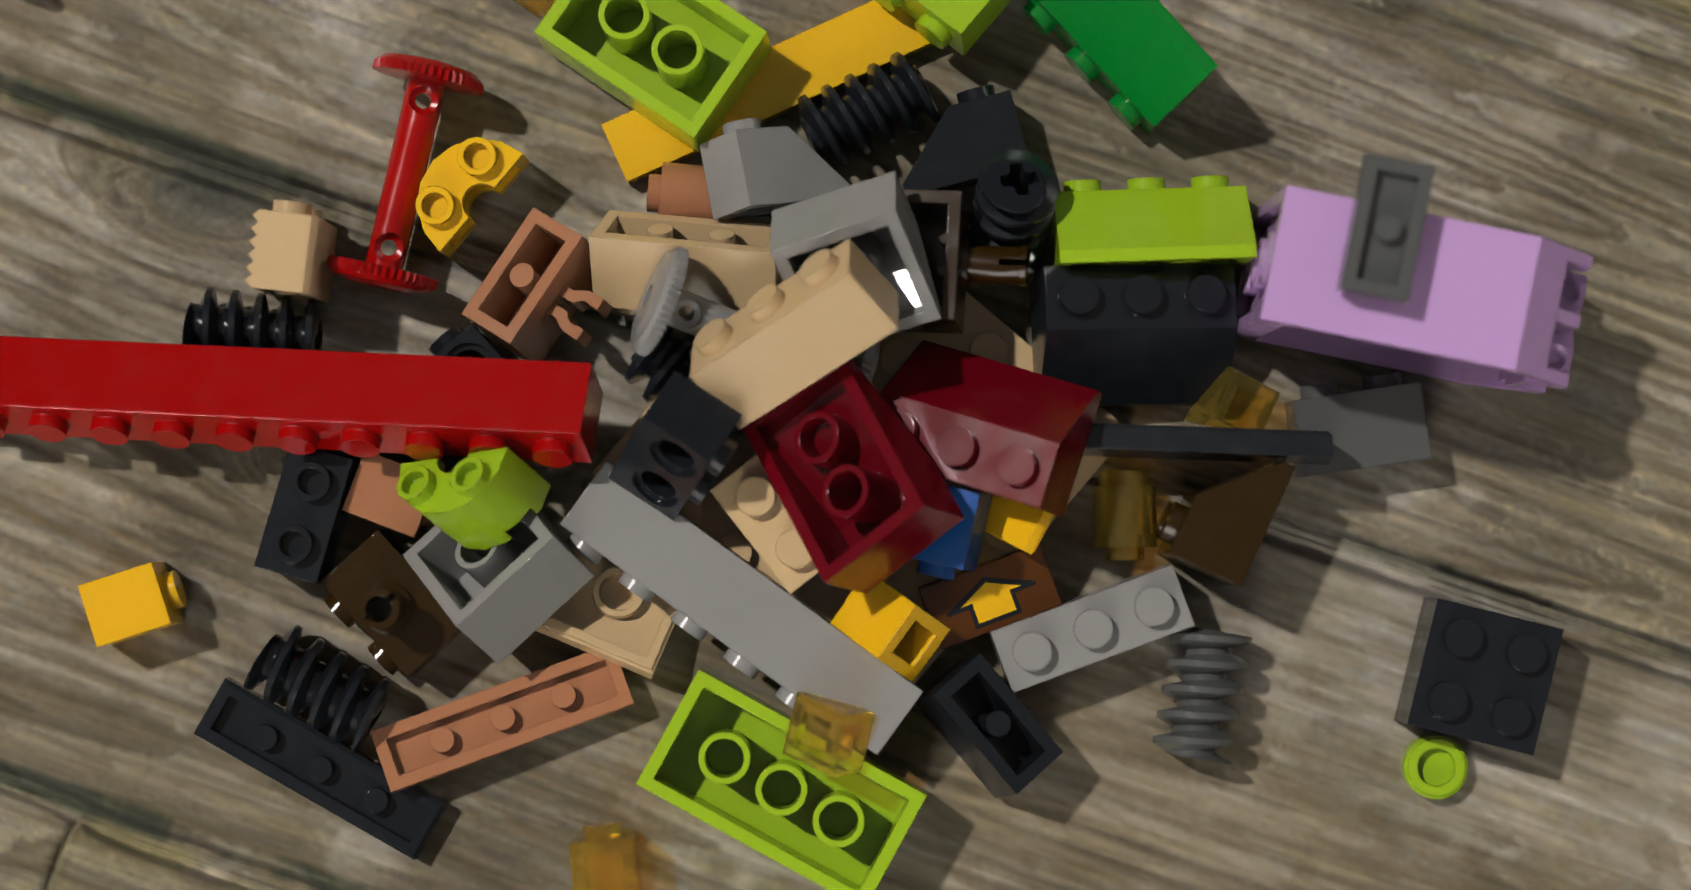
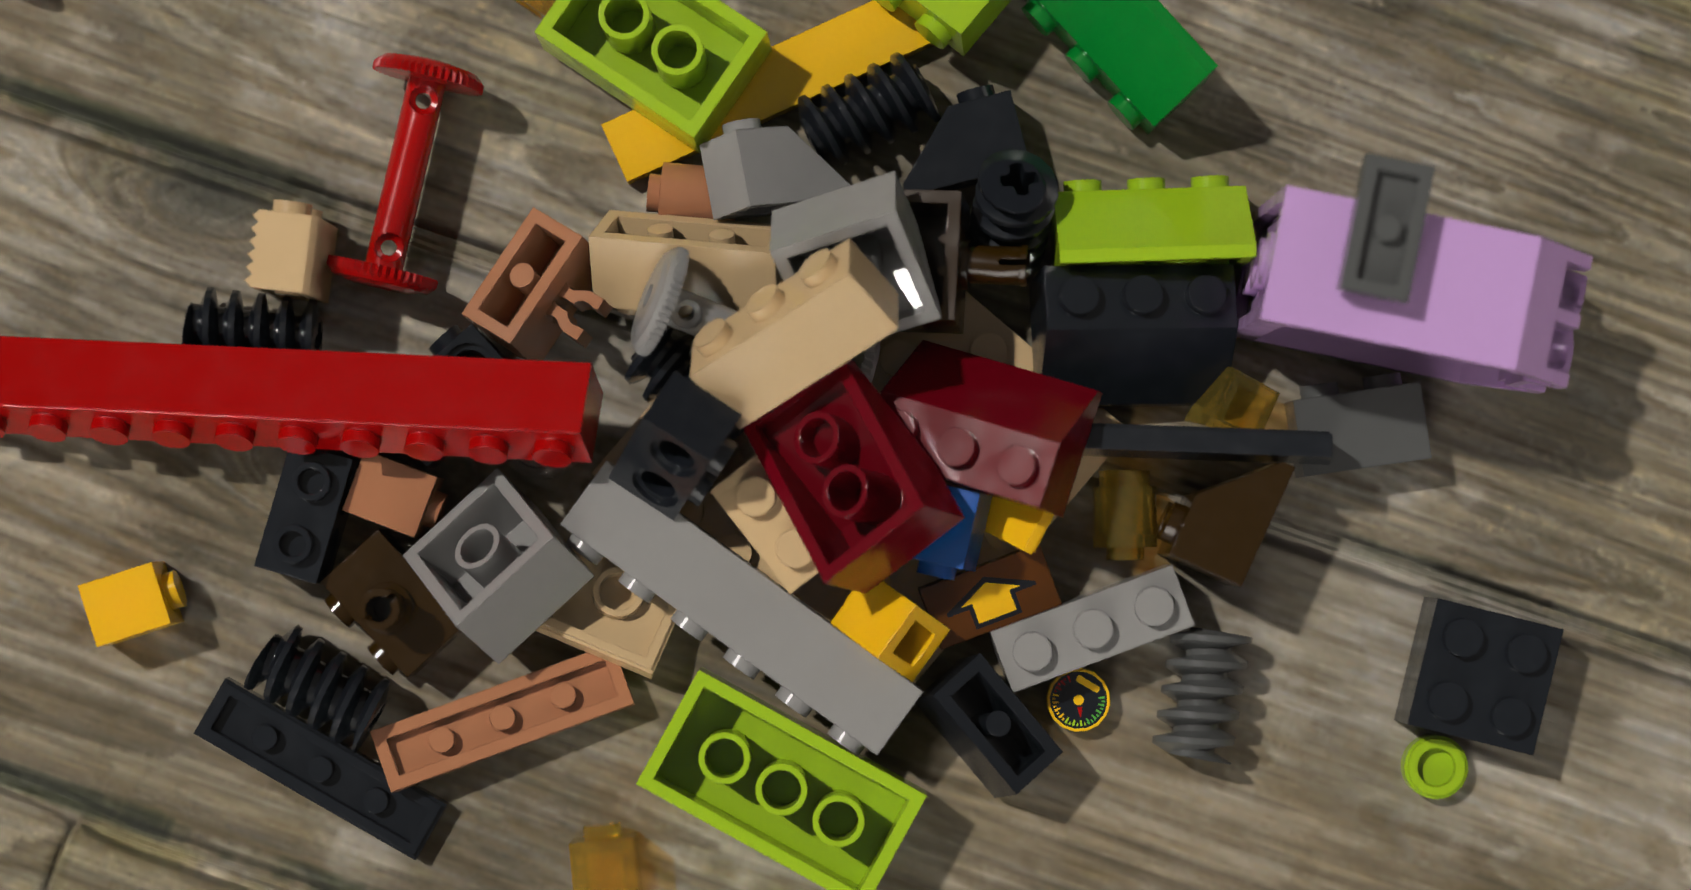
lime cylinder [396,447,551,550] -> none
yellow cylinder [415,137,531,258] -> none
clear yellow slope [783,691,875,777] -> none
none -> black tile [1046,668,1110,732]

